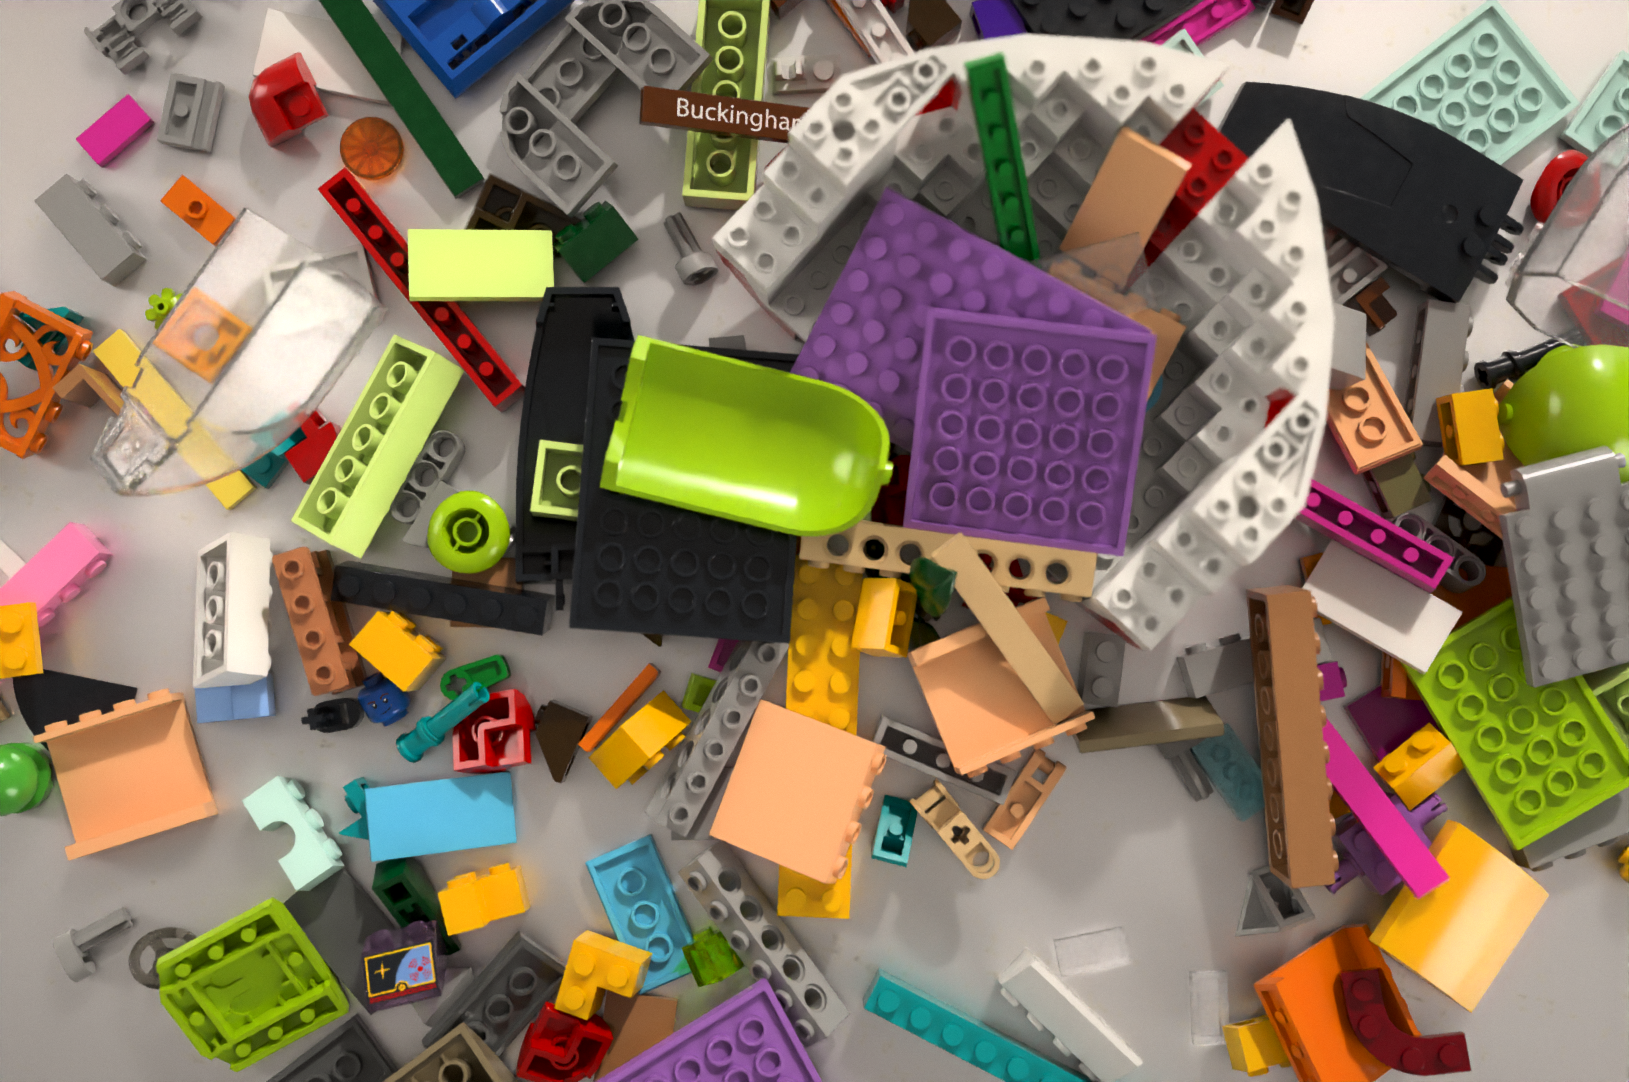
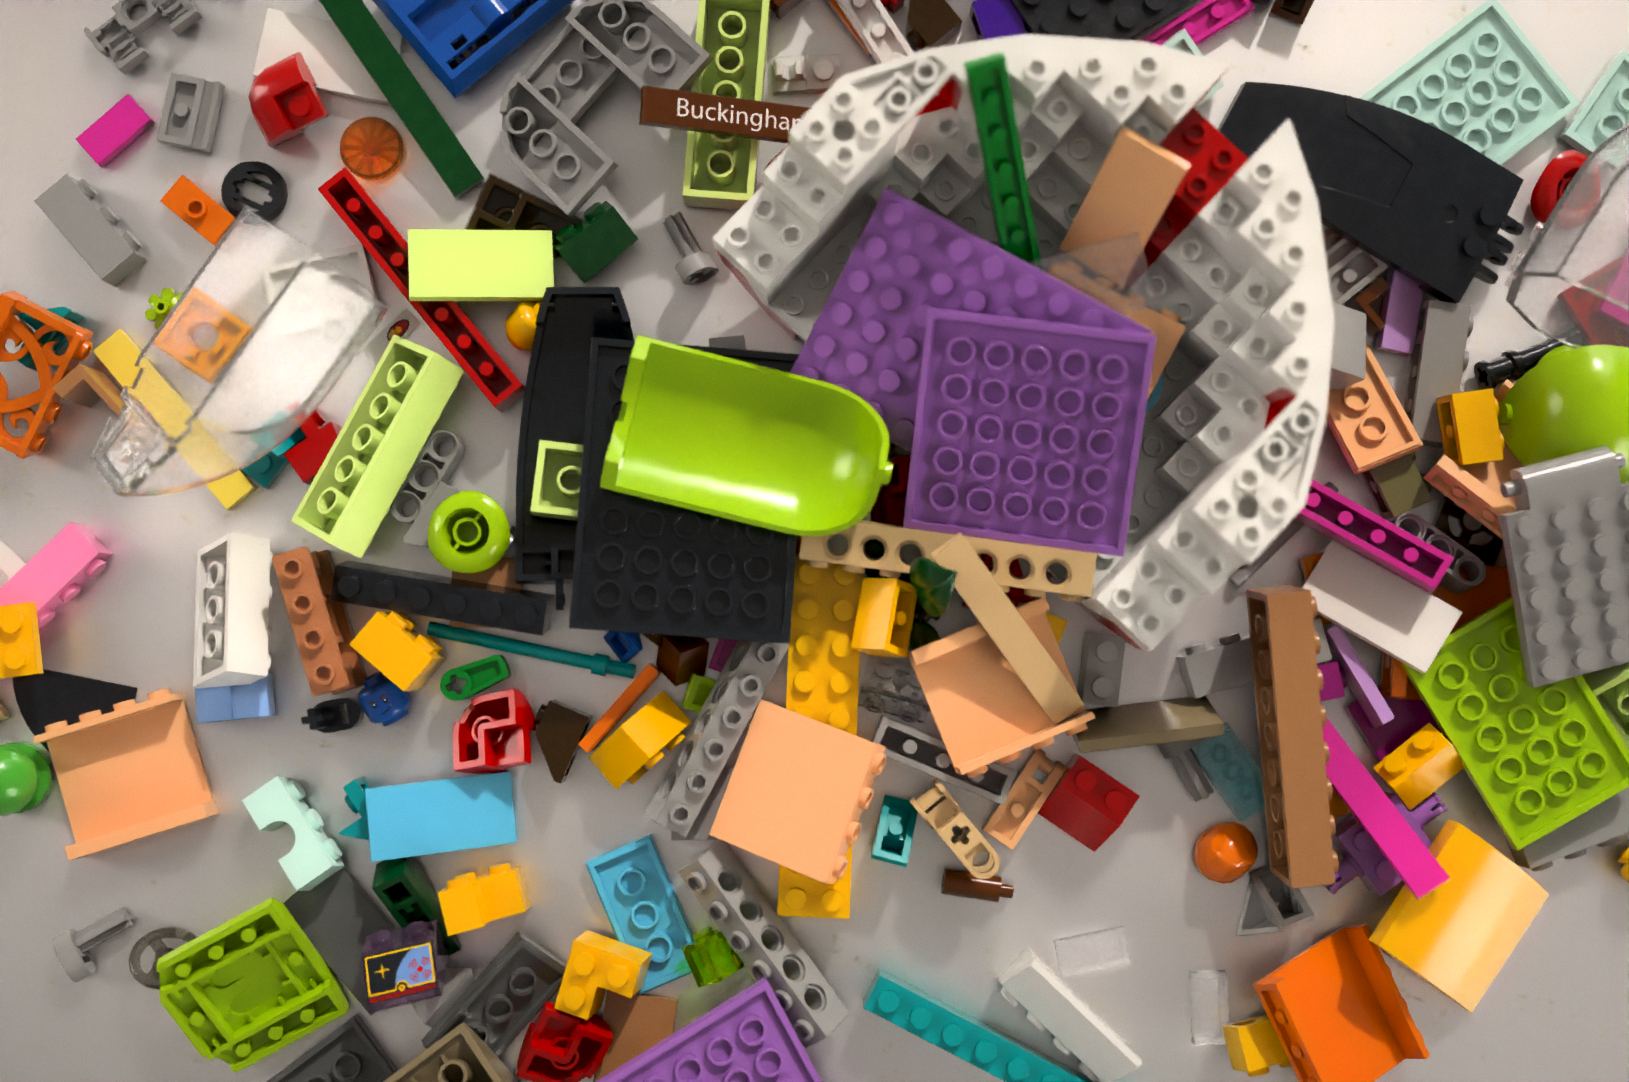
teal pin [396,682,490,763] -> none
dark red plate [1339,967,1471,1076] -> none
none -> black piece [221,161,288,225]
none -> white sticker [362,309,420,364]
none -> teal bar [427,621,636,679]
none -> yellow head [505,301,542,351]
none -> blue slope [603,631,643,663]
none -> reddish brown panel [656,635,710,686]
none -> clear bracket [858,655,930,723]
none -> reddish brown cylinder [941,868,1014,902]
none -> red slope [1038,753,1140,852]
none -> orange hat [1193,822,1258,883]
none -> light grey bar [1229,482,1339,588]
none -> lavender tile [1325,625,1394,728]
none -> lavender tile [1375,266,1423,356]

